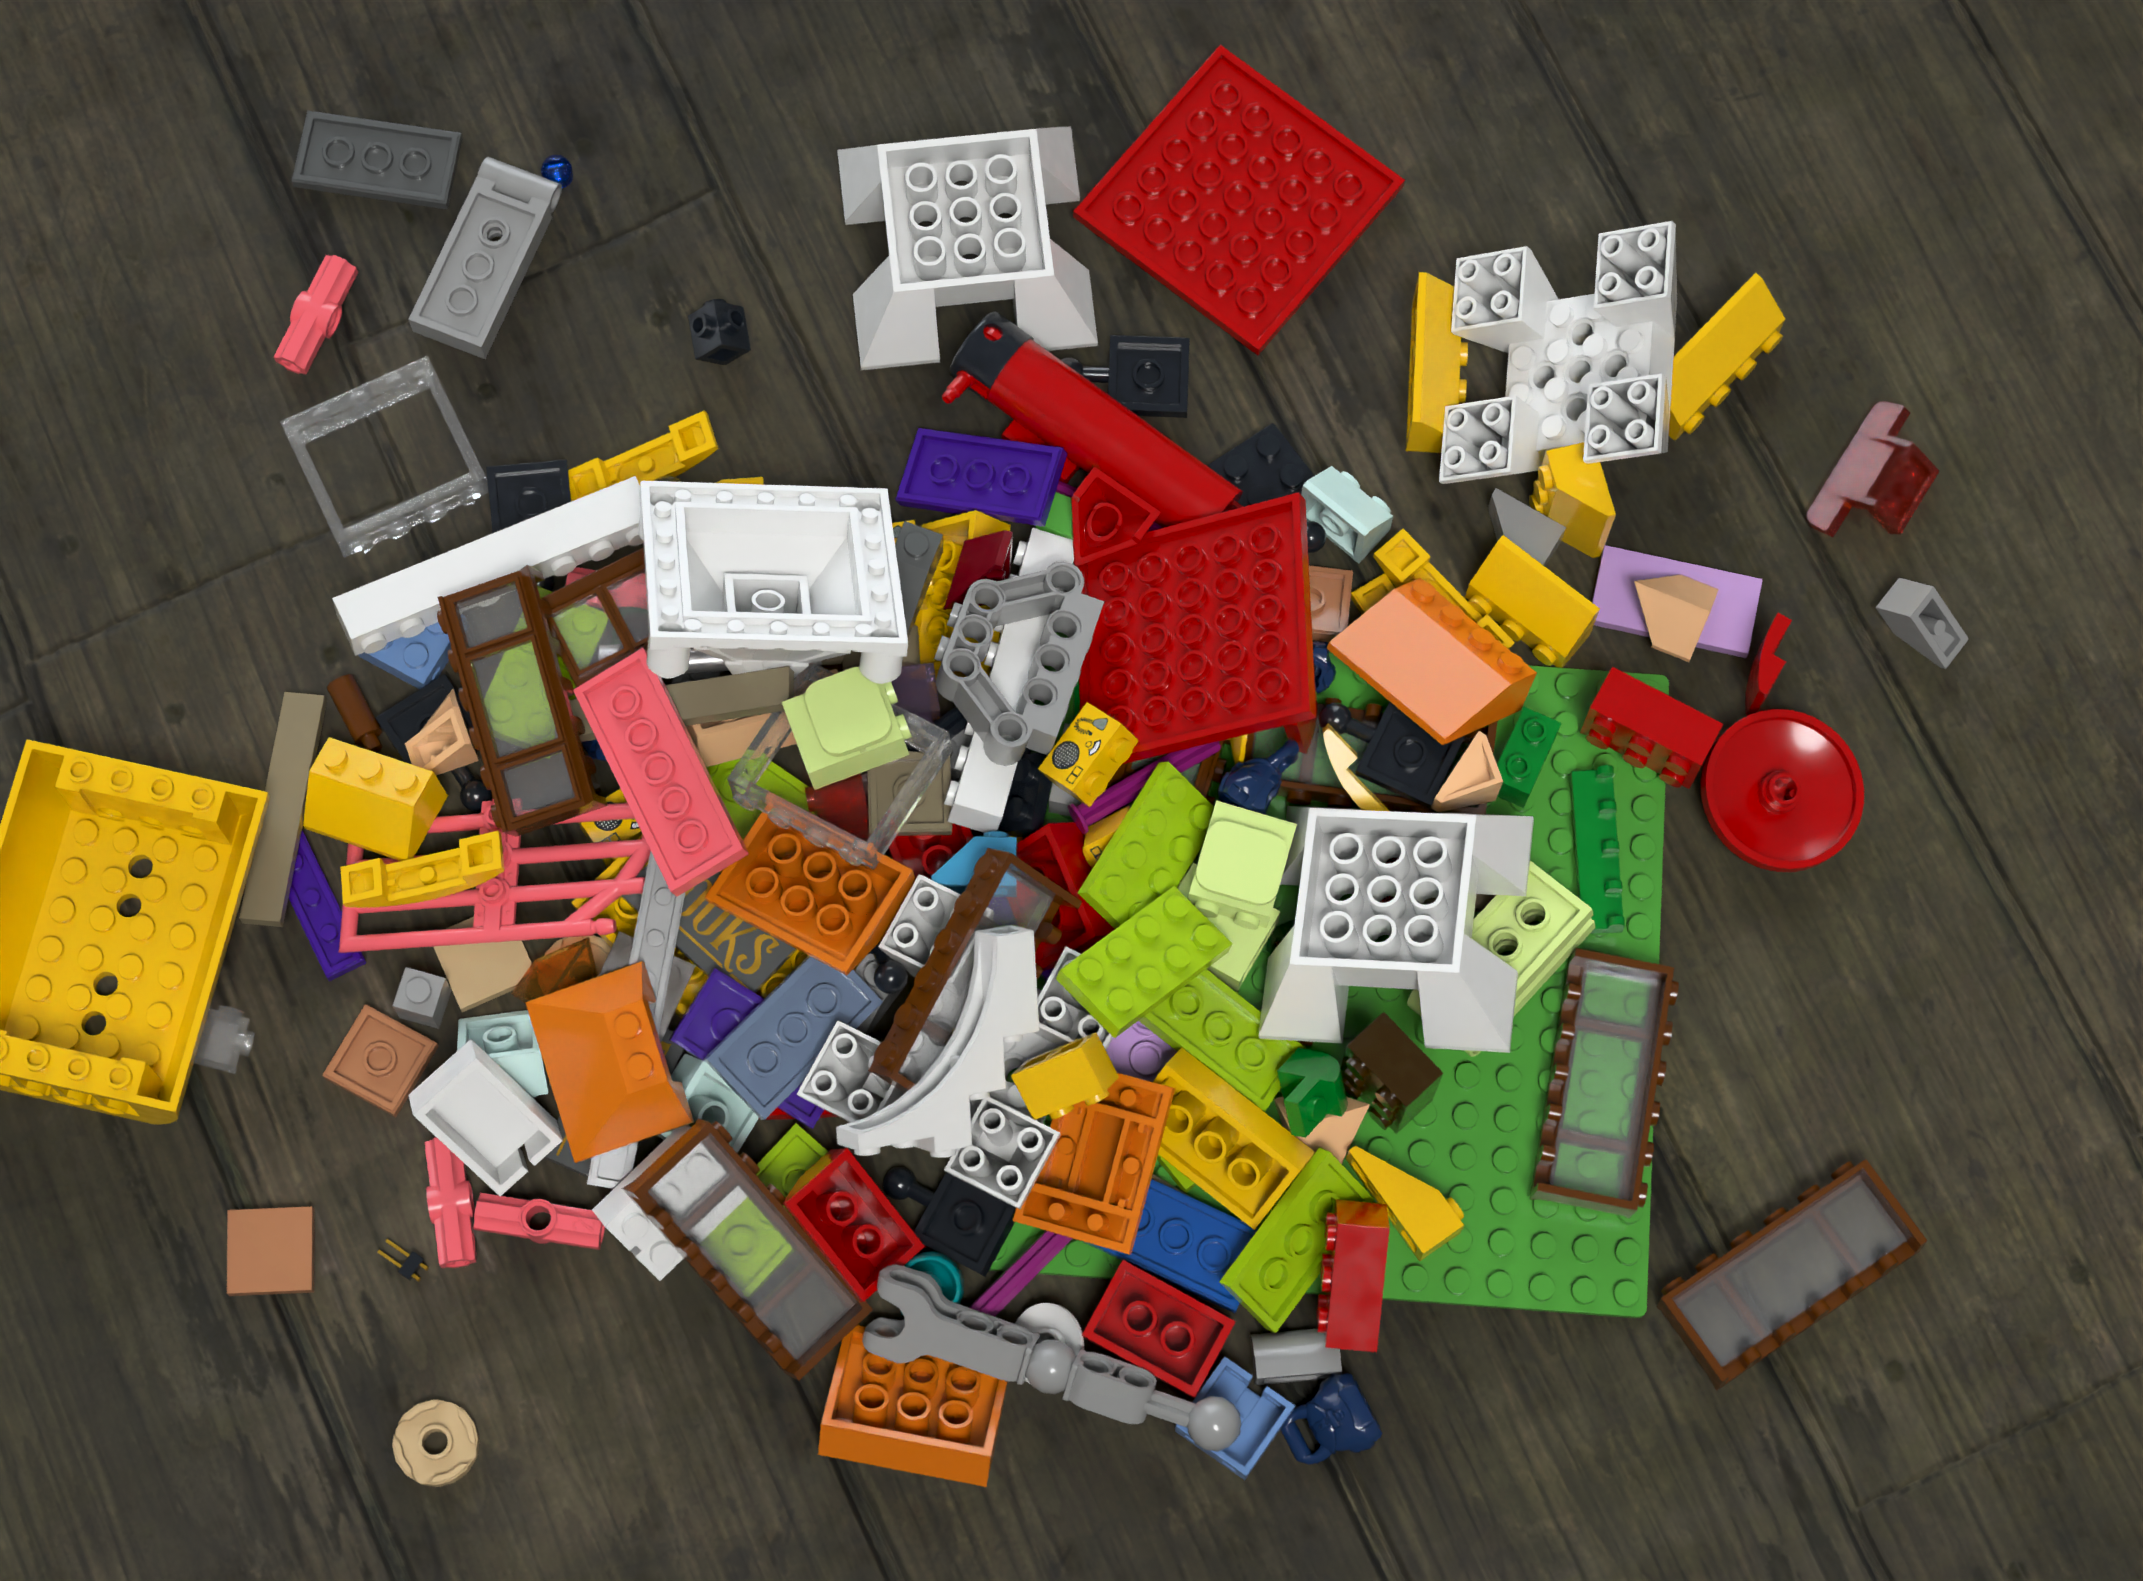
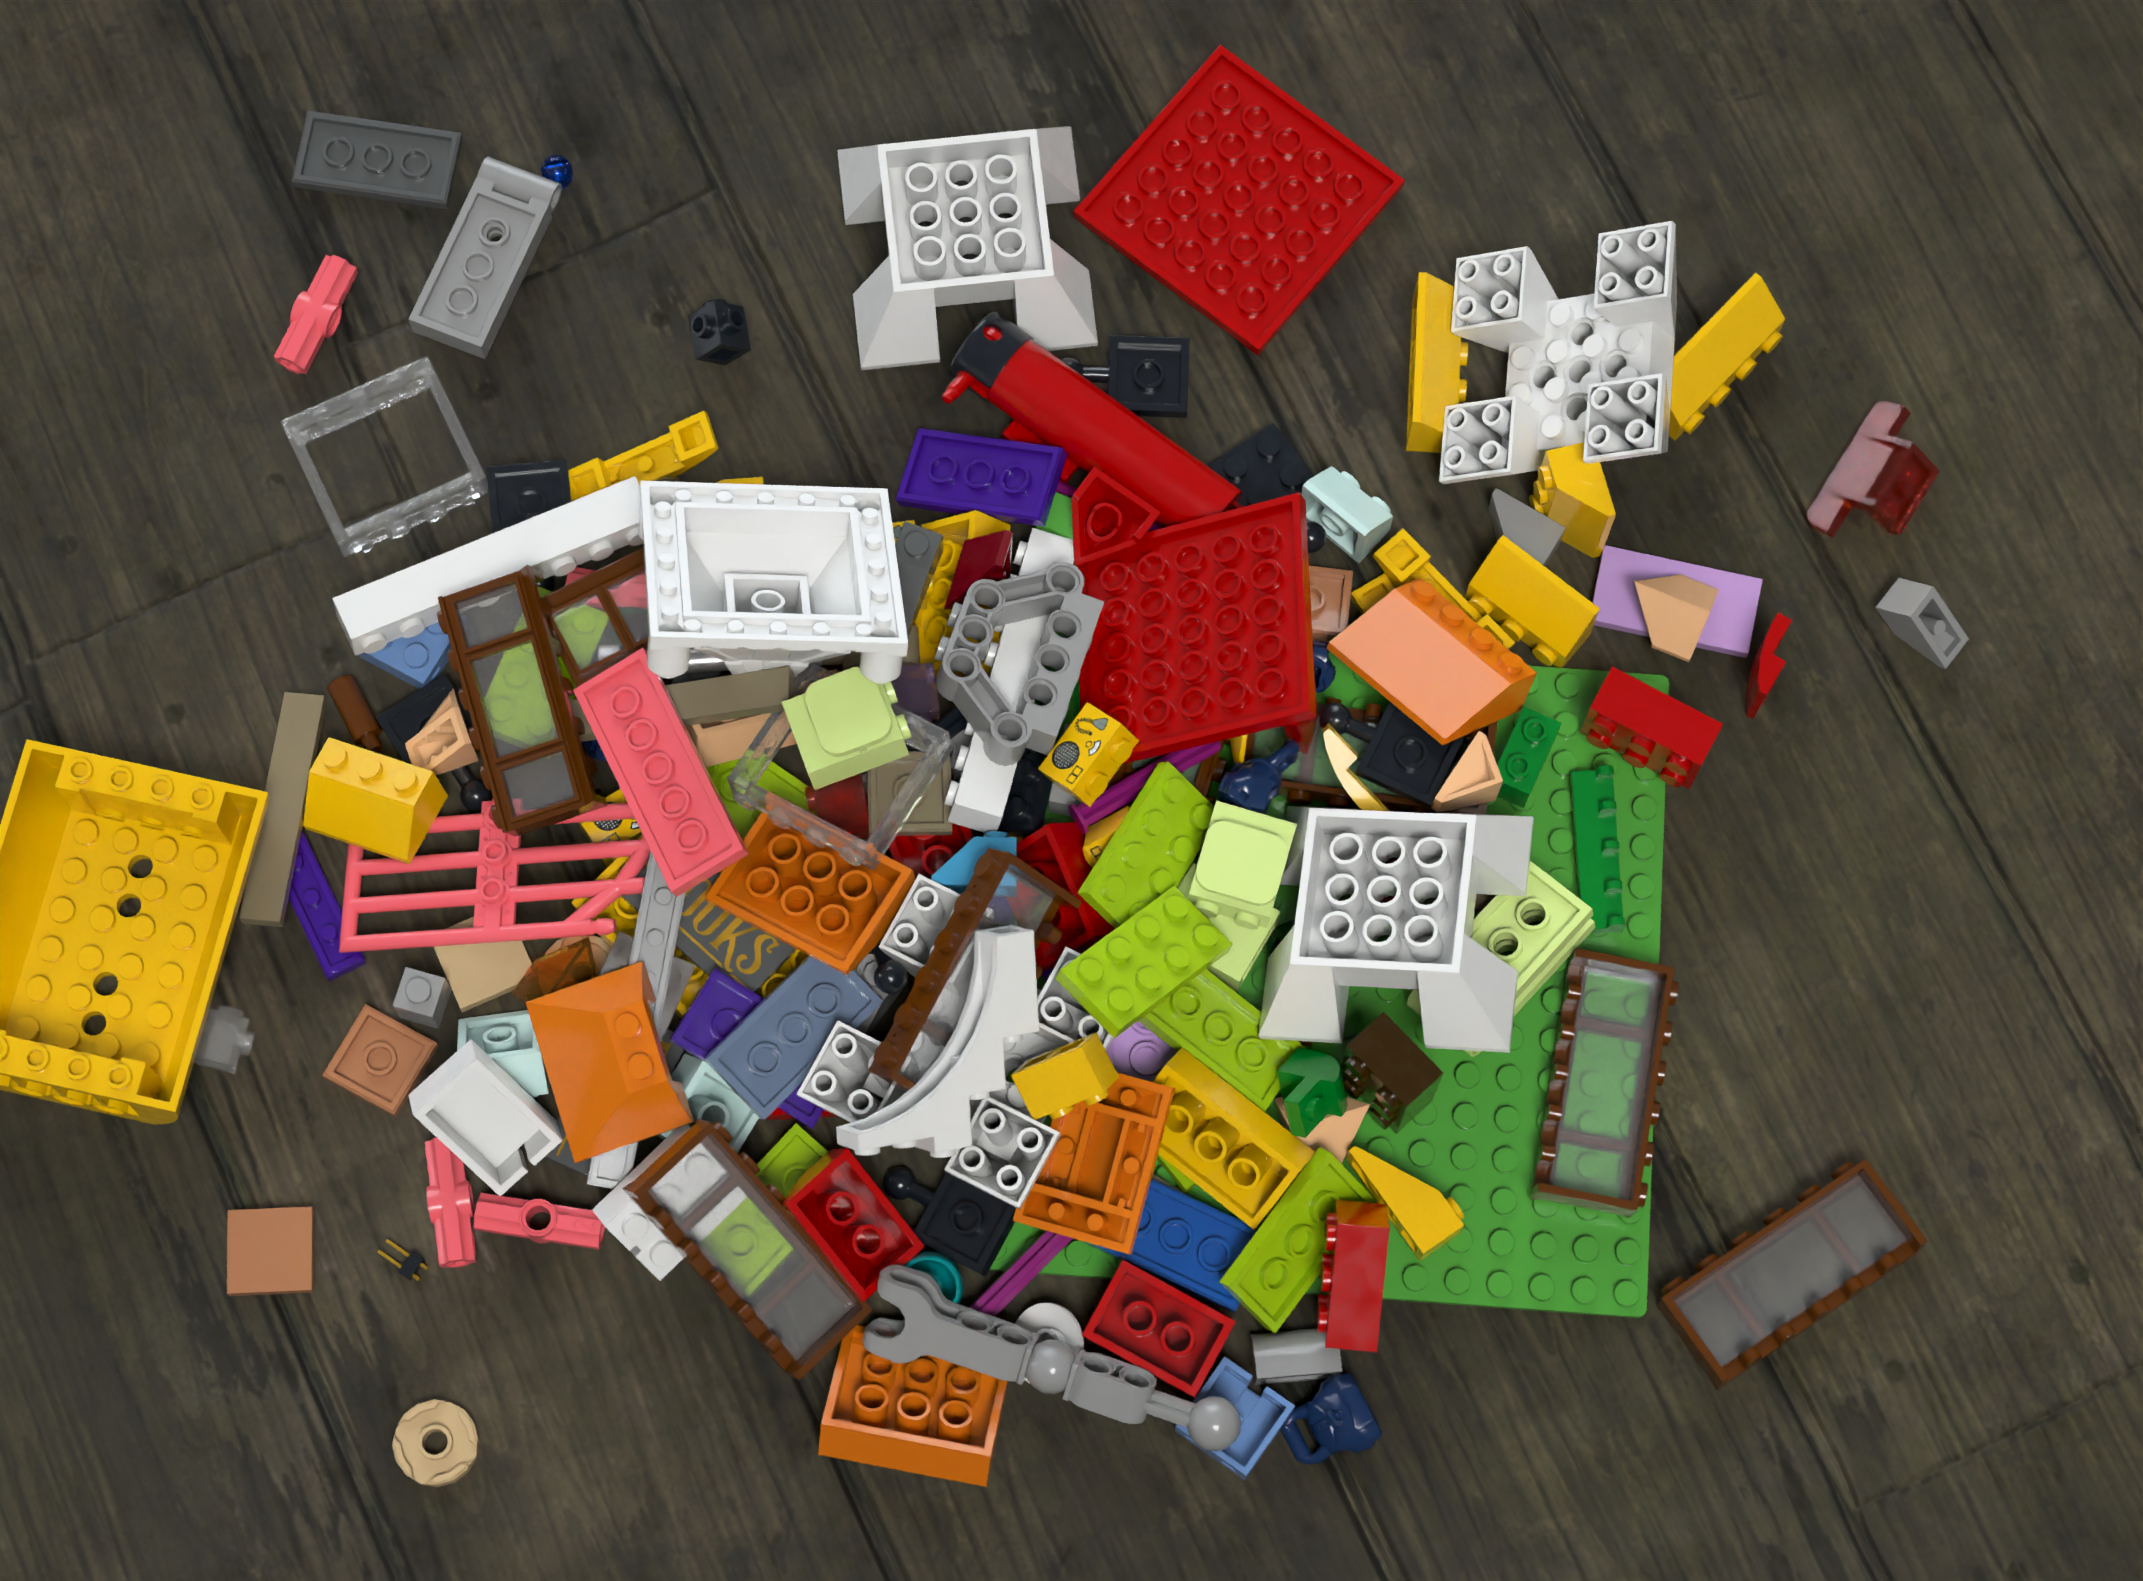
yellow slope [340,830,504,908] -> none
red dish [1701,709,1864,872] -> none

